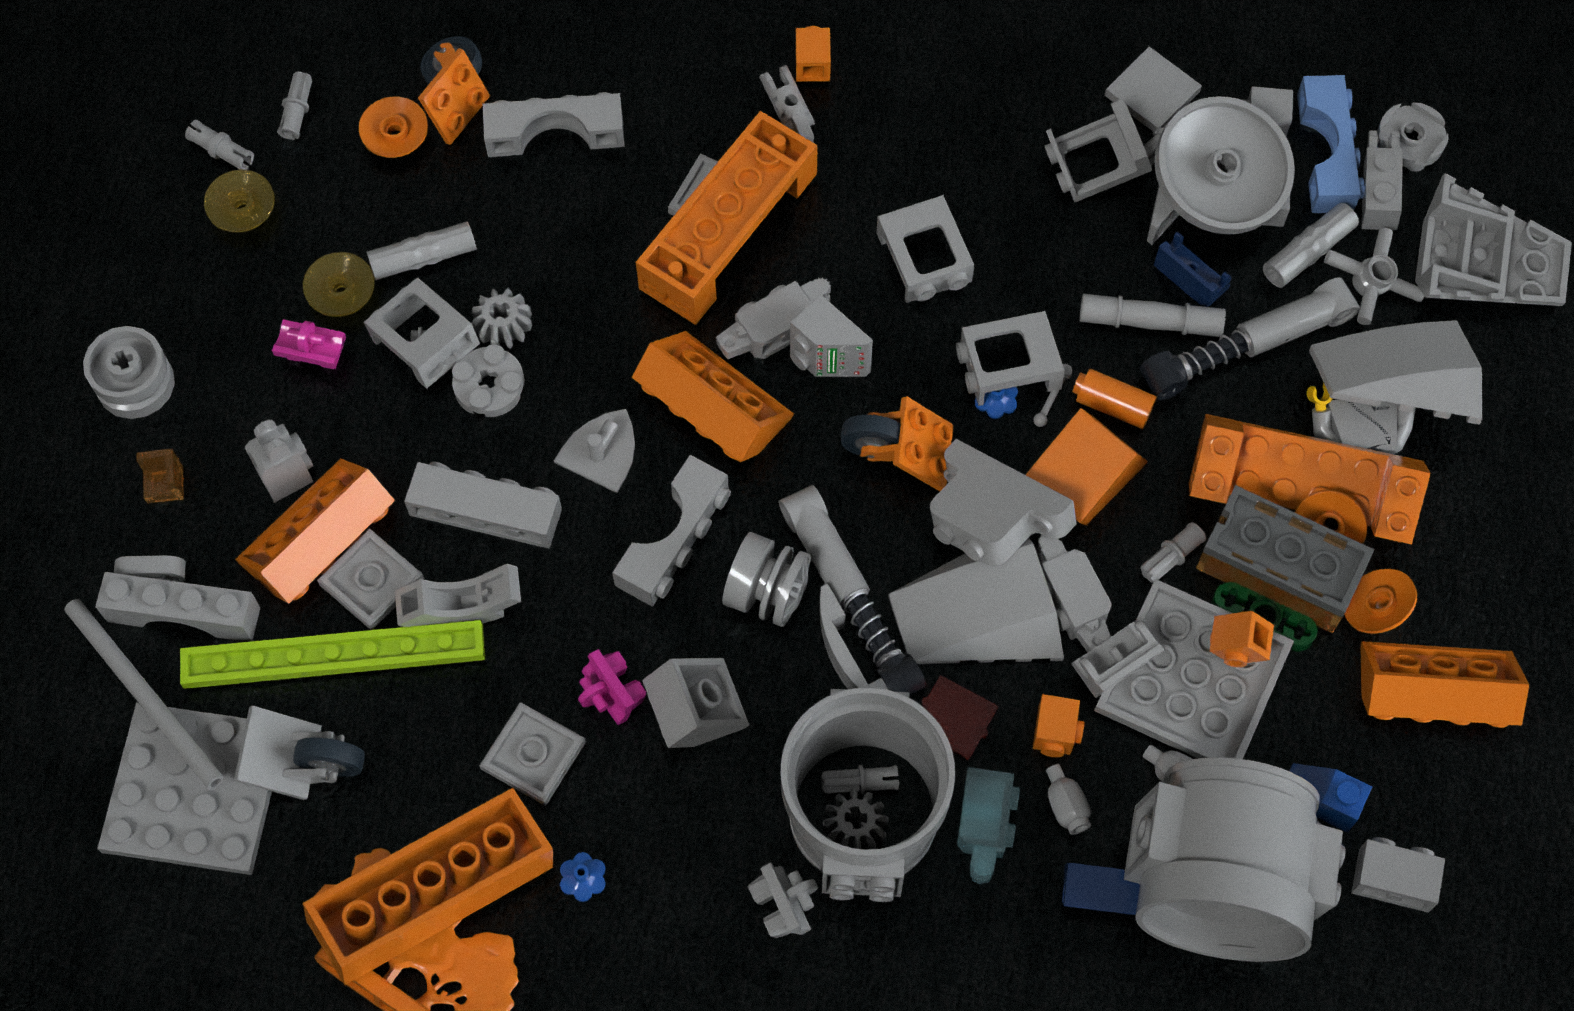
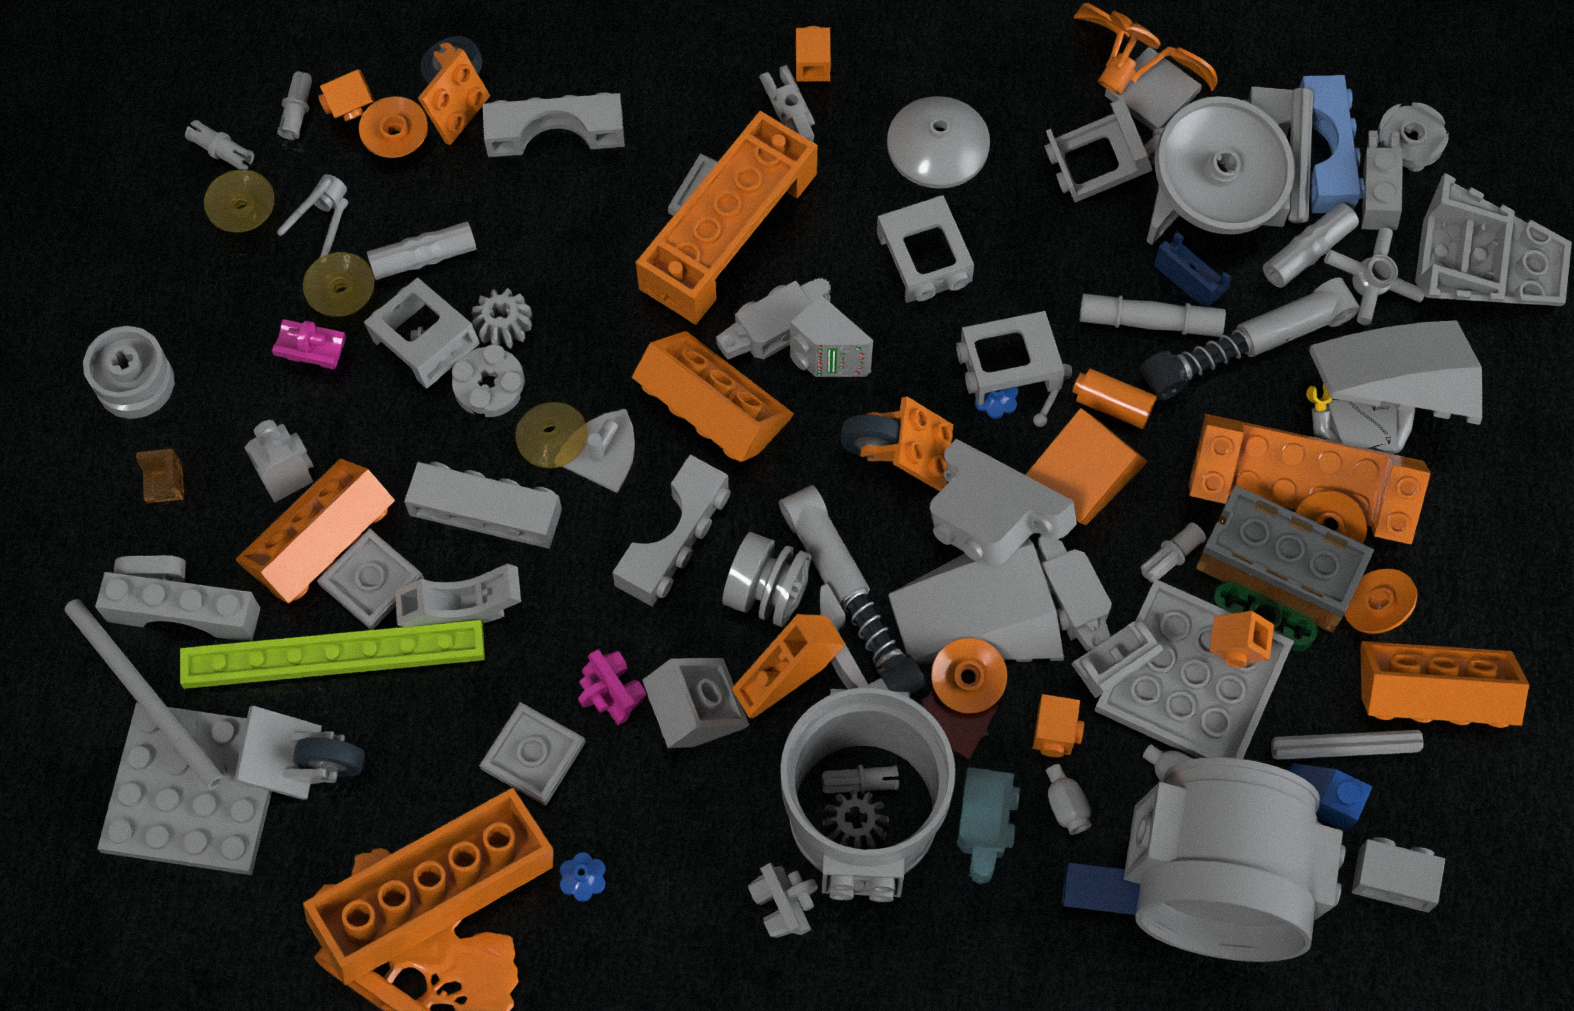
none -> light grey plant [277,174,349,263]
none -> orange brick [318,70,375,122]
none -> clear yellow dish [515,402,587,468]
none -> orange slope [732,614,846,718]
none -> light grey dish [887,96,990,188]
none -> orange dish [931,638,1007,714]
none -> orange plant [1074,3,1217,95]
none -> light grey axle [1271,730,1423,759]
none -> light grey axle [1288,88,1313,223]

